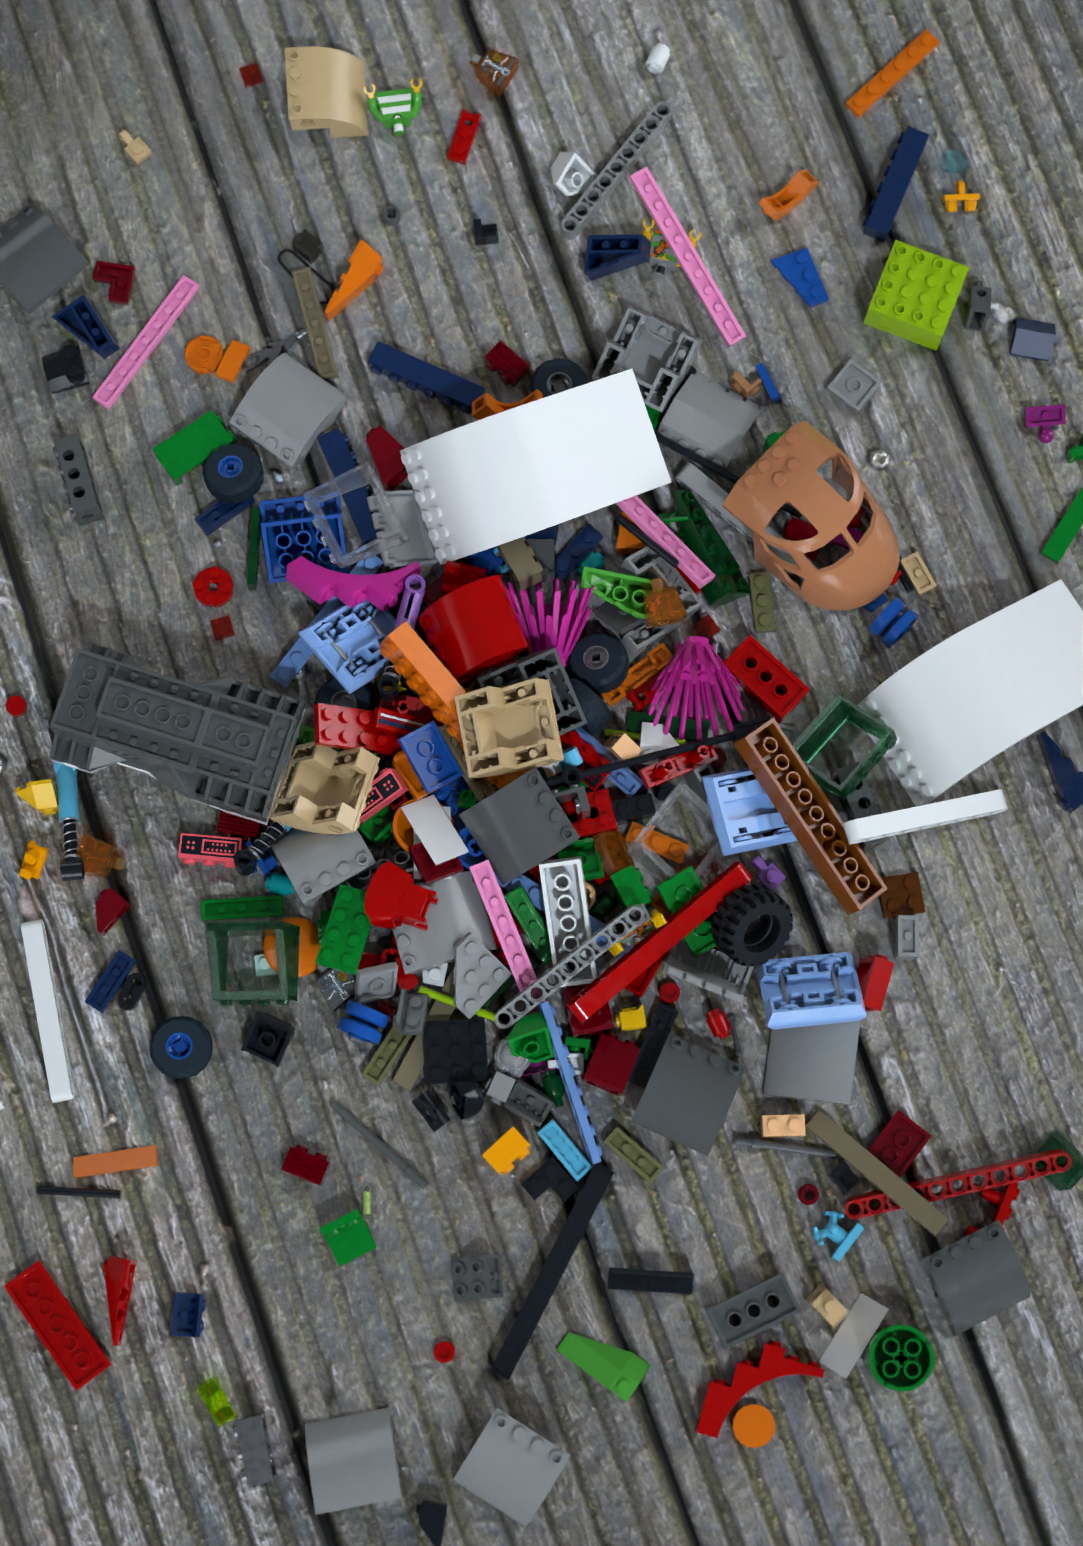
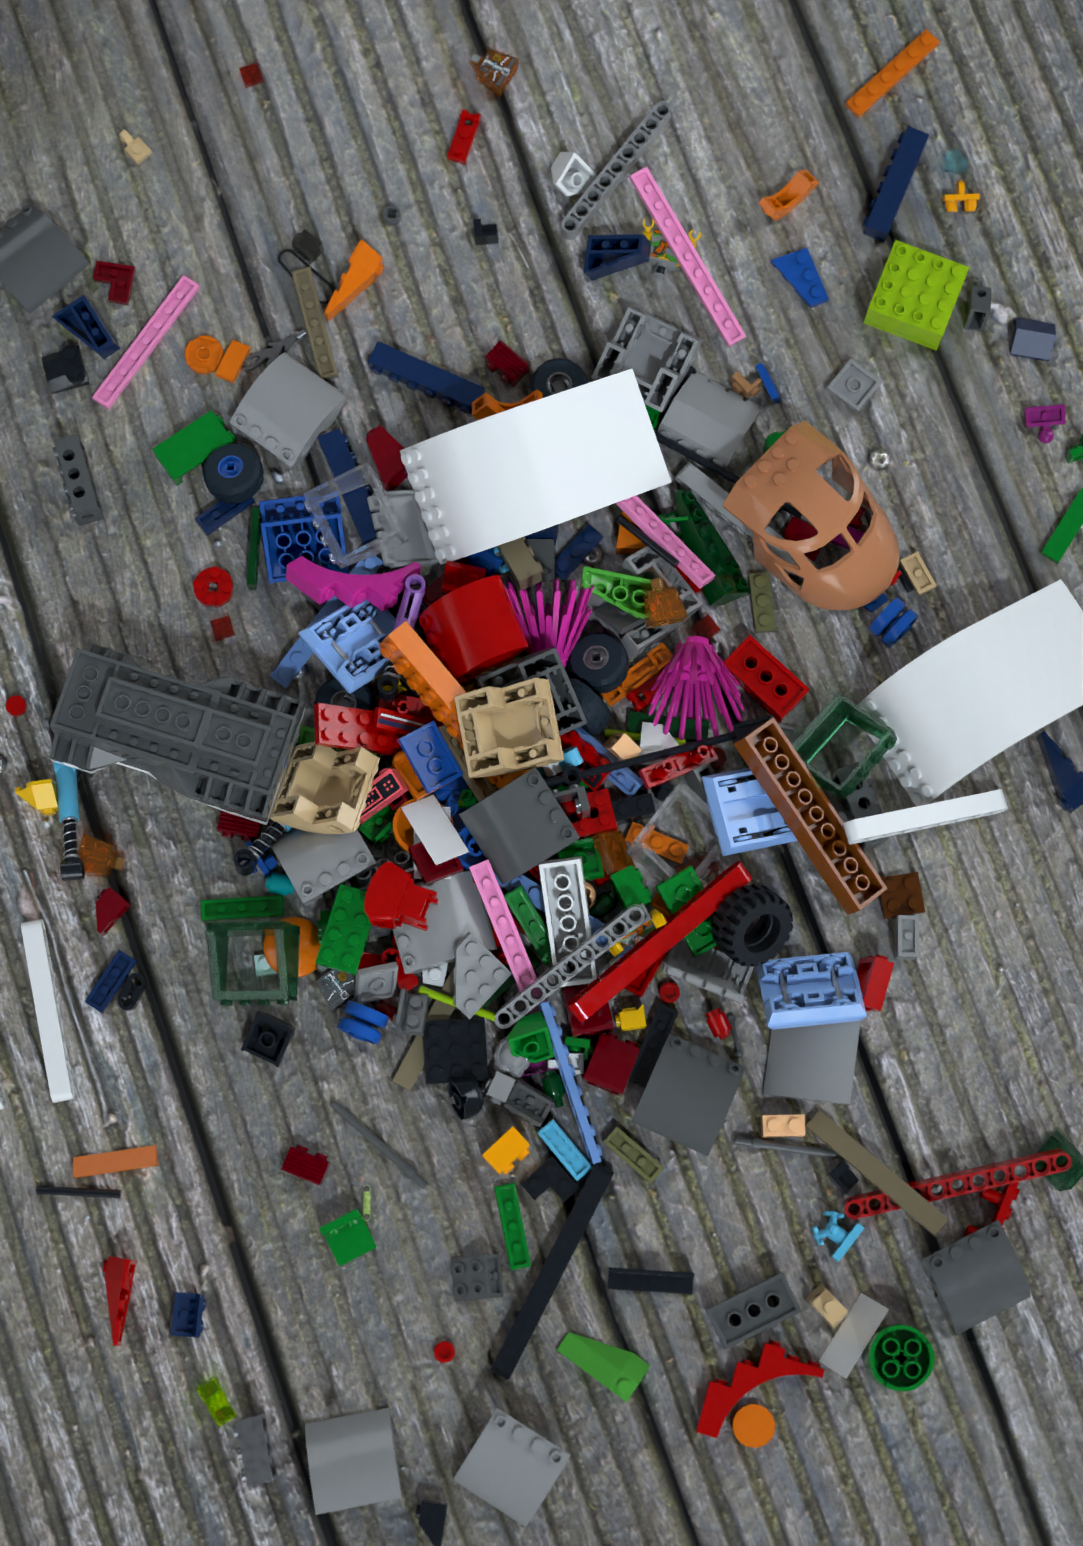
red plate [4,1260,112,1391] -> none
light orange hips [19,840,49,880] -> none
black wheel [149,1016,213,1079] -> none
brick [178,833,244,869] -> none
tan slope [285,46,369,138] -> none
olive plate [361,1026,413,1087] -> none
bright green torso [363,78,423,136] -> none
black hips [412,1089,451,1132] -> none
teal brick [576,551,605,577] -> none
white brick [645,43,670,74] -> none
medium lavender plate [751,855,786,890] -> none
dark red plate [798,1184,819,1205] -> none
dark red plate [868,1110,931,1178] -> none
none -> green tile [494,1182,531,1271]

